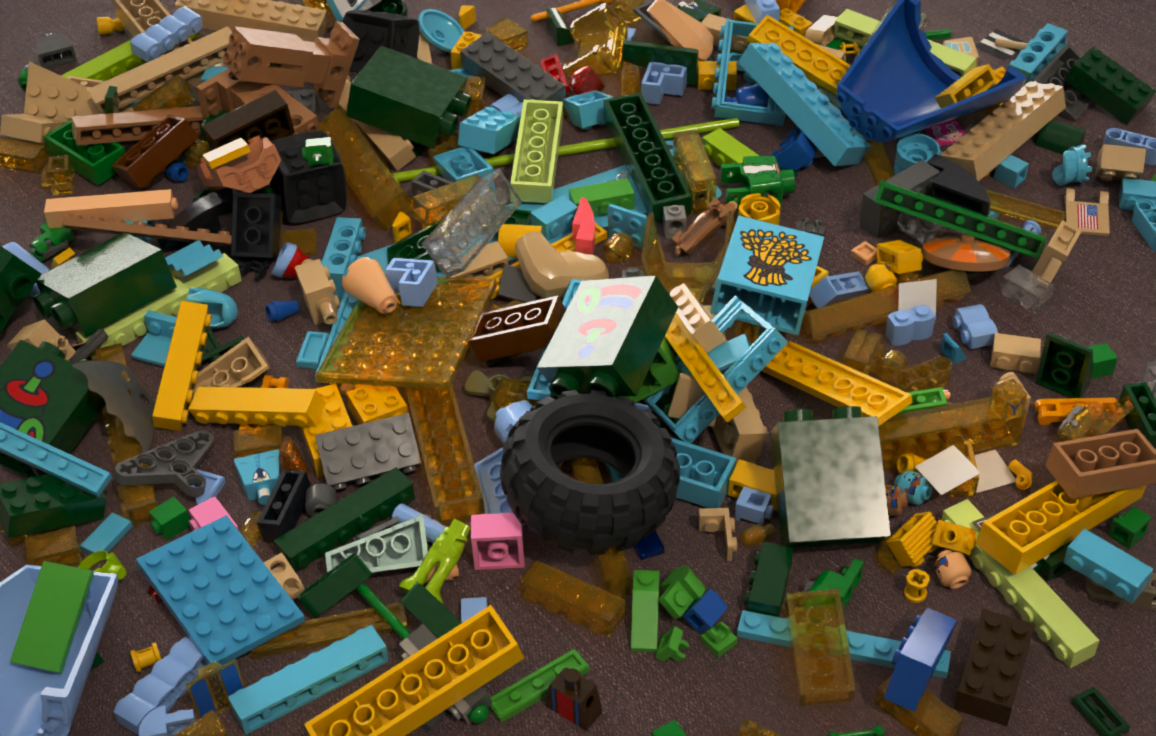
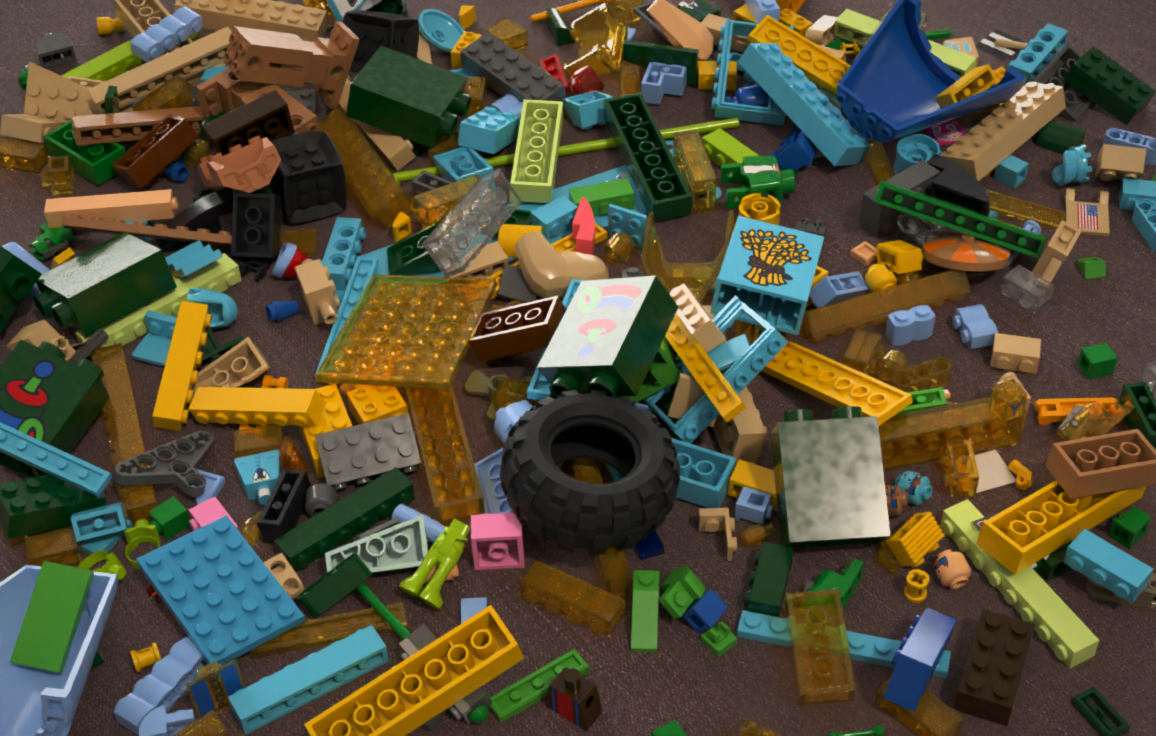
dark grey piece [72,361,155,453] -> none
yellow tile [203,138,251,169] -> none
medium azure tile [296,331,329,369] -> none
green brick [302,137,334,166] -> none
light nougat cone [342,257,398,314] -> none
light blue brick [386,258,438,307] -> none
dark green beam [400,581,462,638] -> none
bright green tile [655,626,689,662] -> none
light grey brick [663,205,686,239] -> none
medium nougat animal [672,197,738,255] -> none
yellow cone [897,453,926,474] -> none
white sticker [898,279,937,320] -> none
white sticker [915,445,981,495] -> none
yellow brick [932,520,977,555] -> none
dark azure slope [941,333,967,364] -> none
dark green slope [1035,332,1093,398] -> none
none -> medium azure brick [71,501,128,542]
none -> lime piece [124,519,161,570]
none -> bright green slope [1076,257,1106,279]

